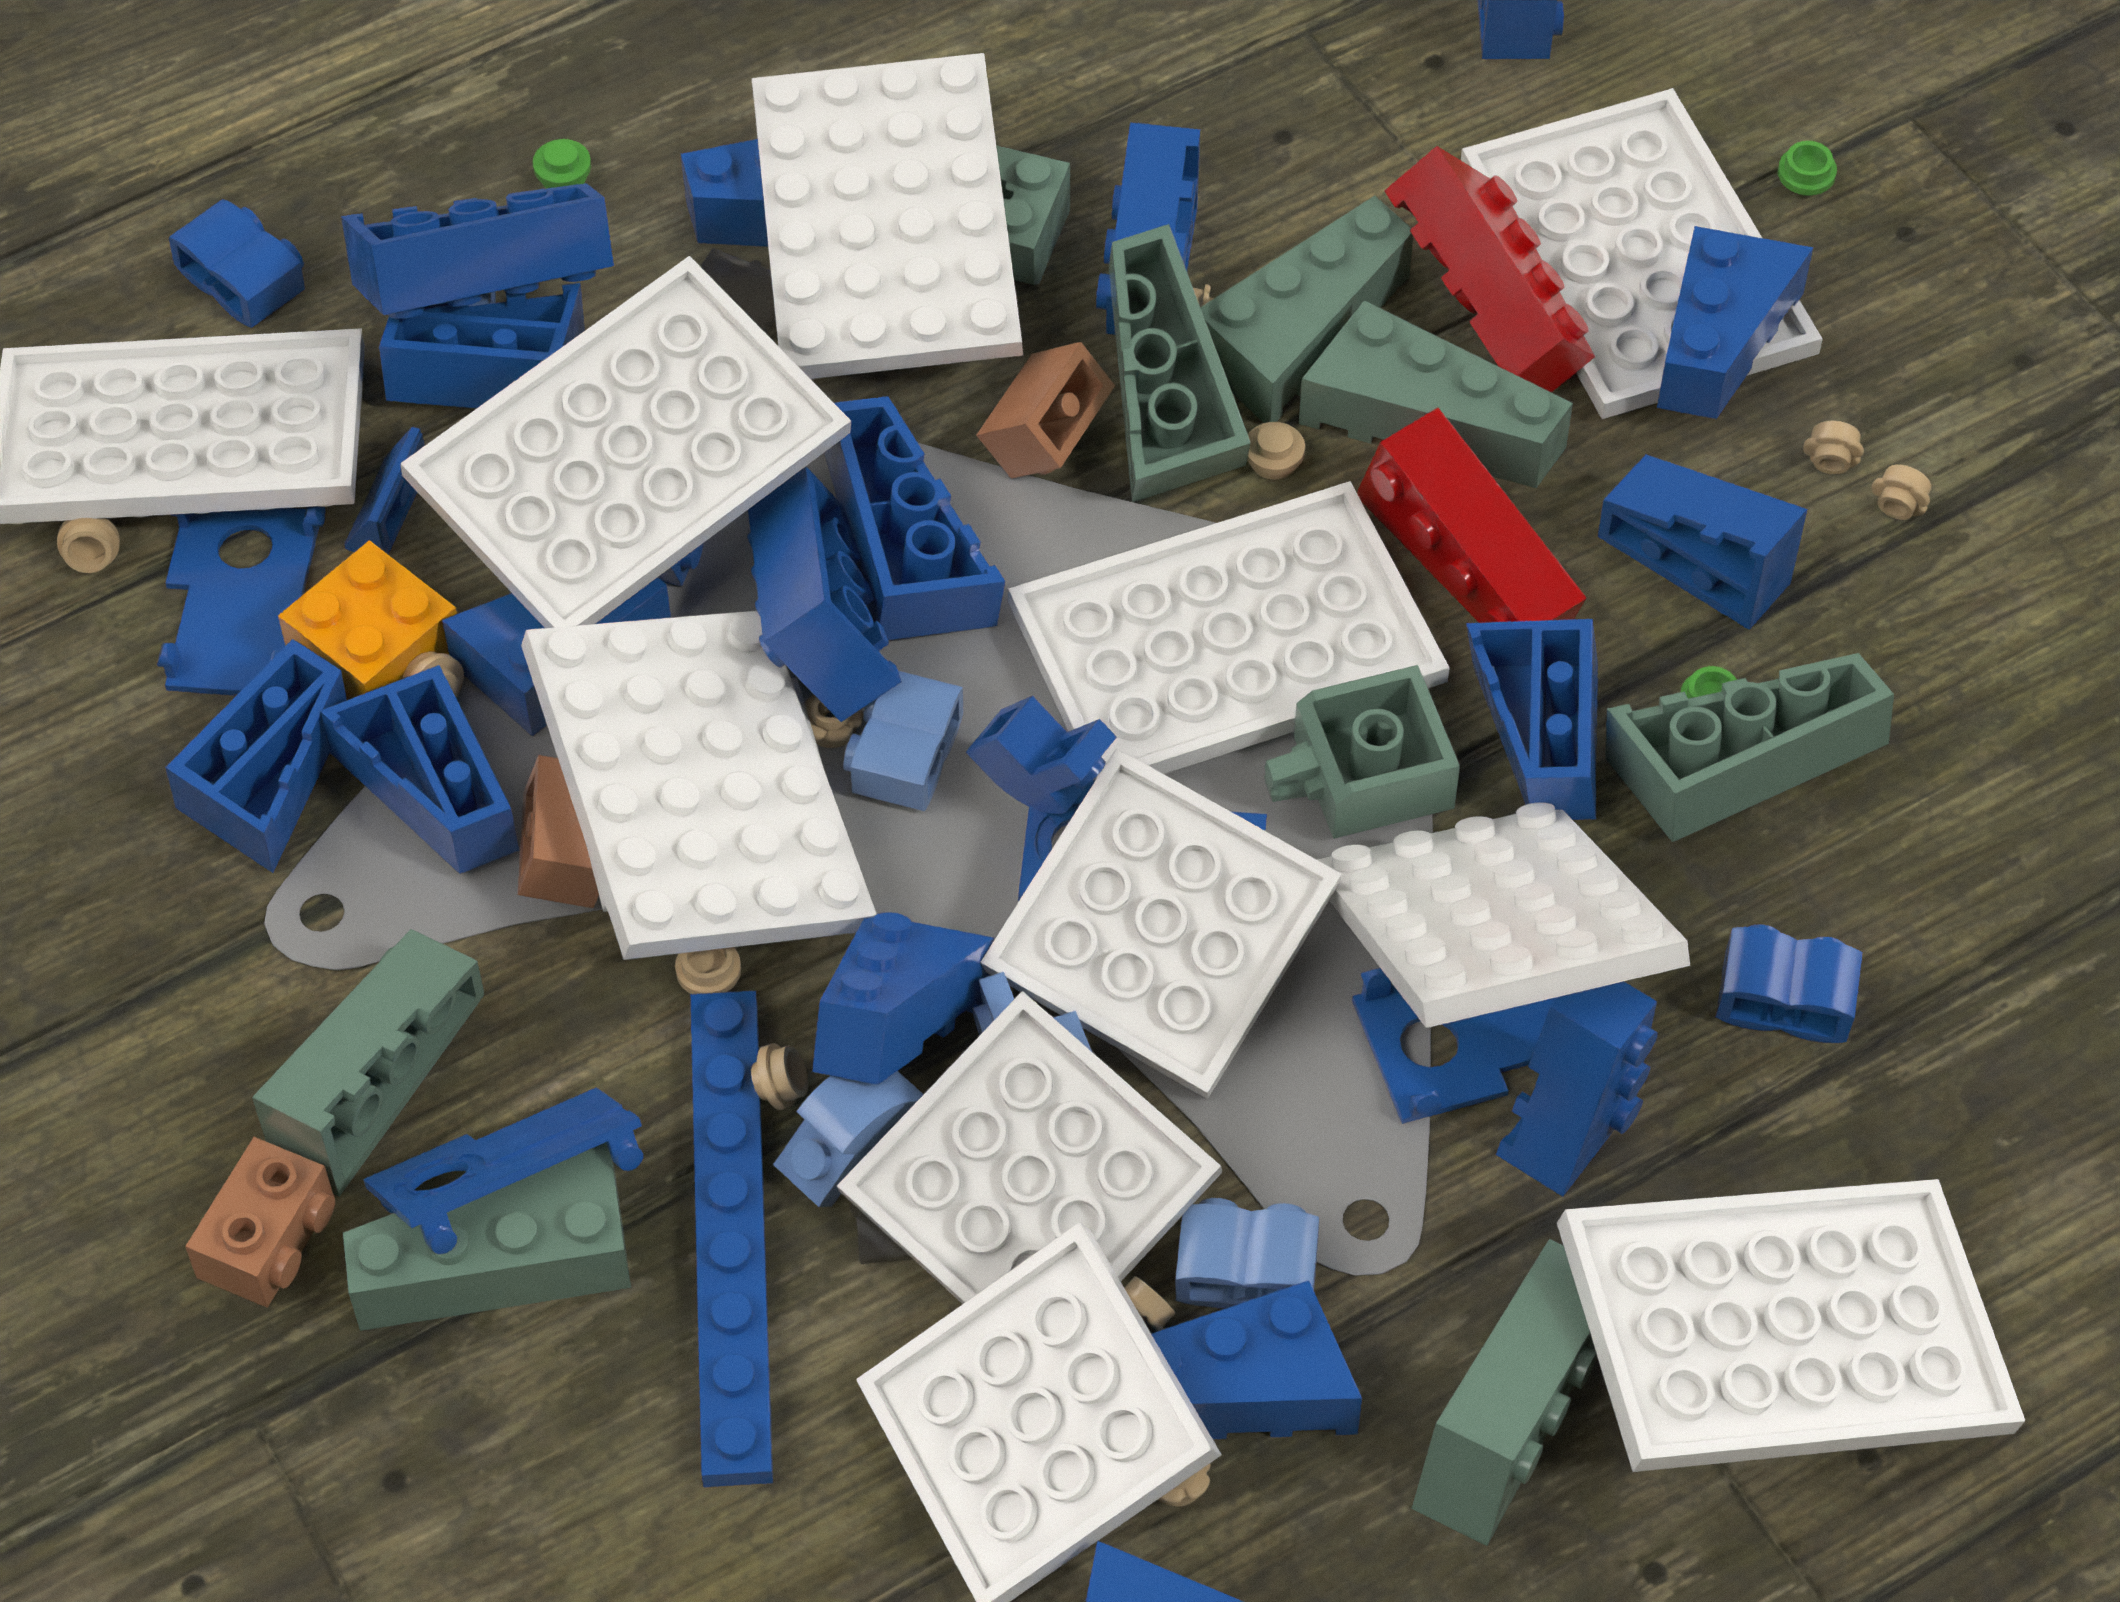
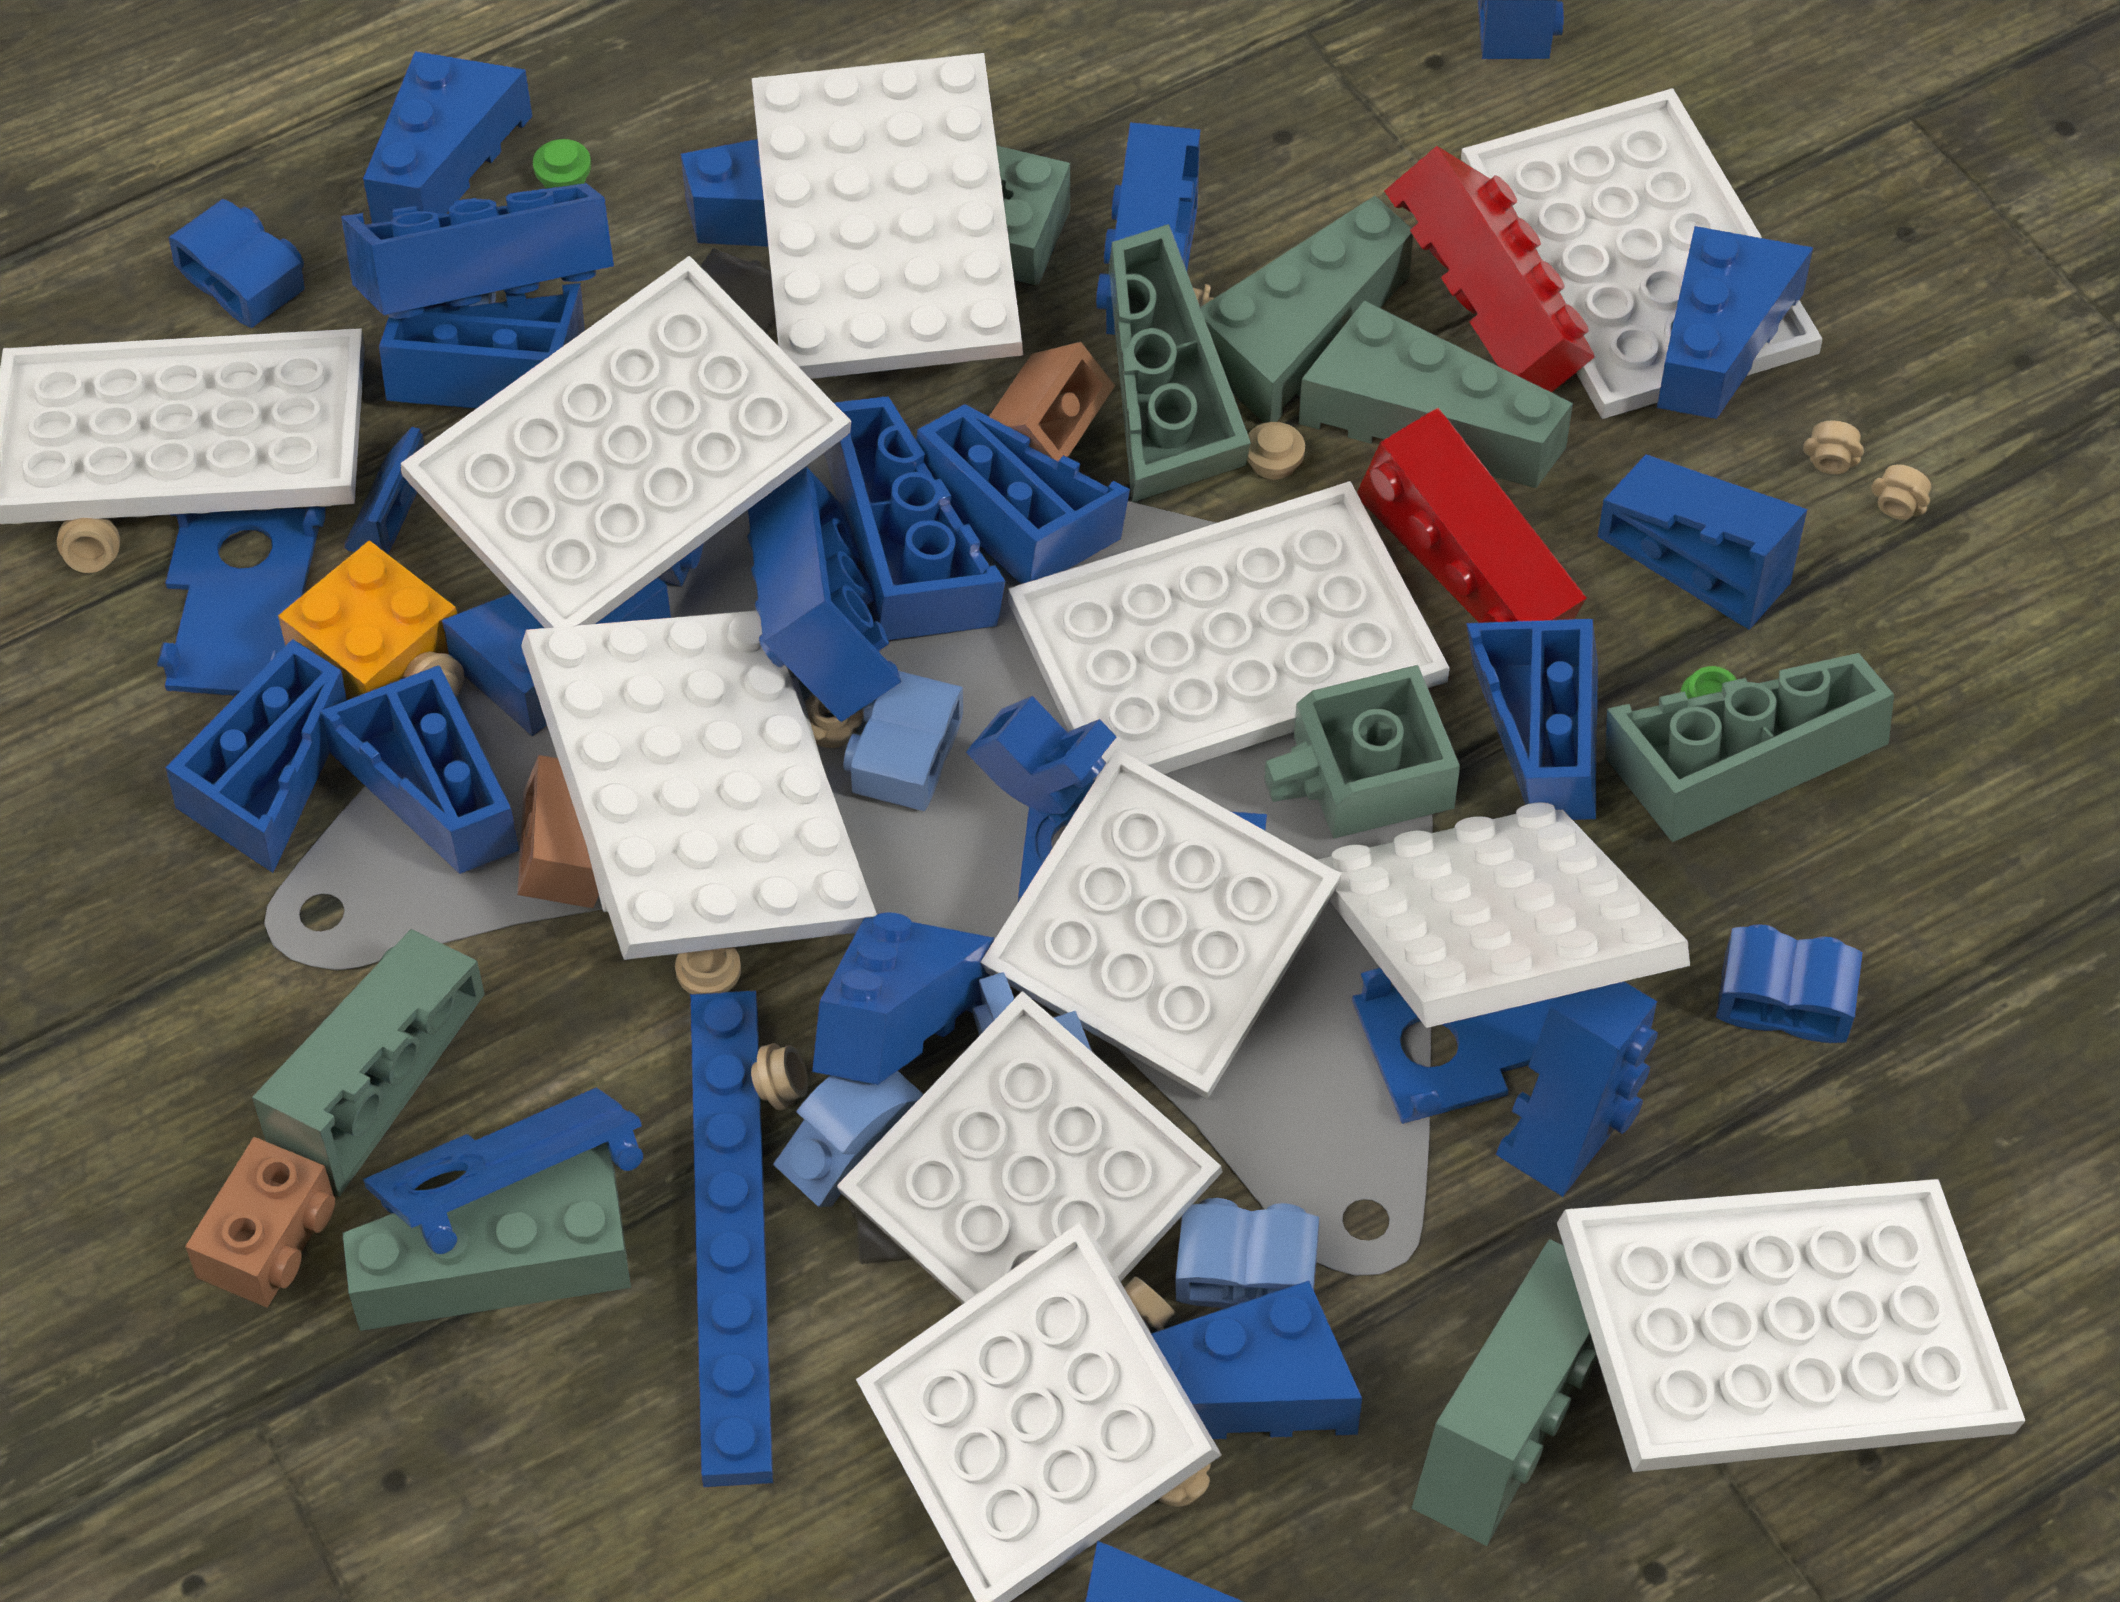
bright green plate [1778,141,1837,195] -> none
none -> blue wedge [363,51,533,224]
none -> blue wedge [916,404,1130,584]

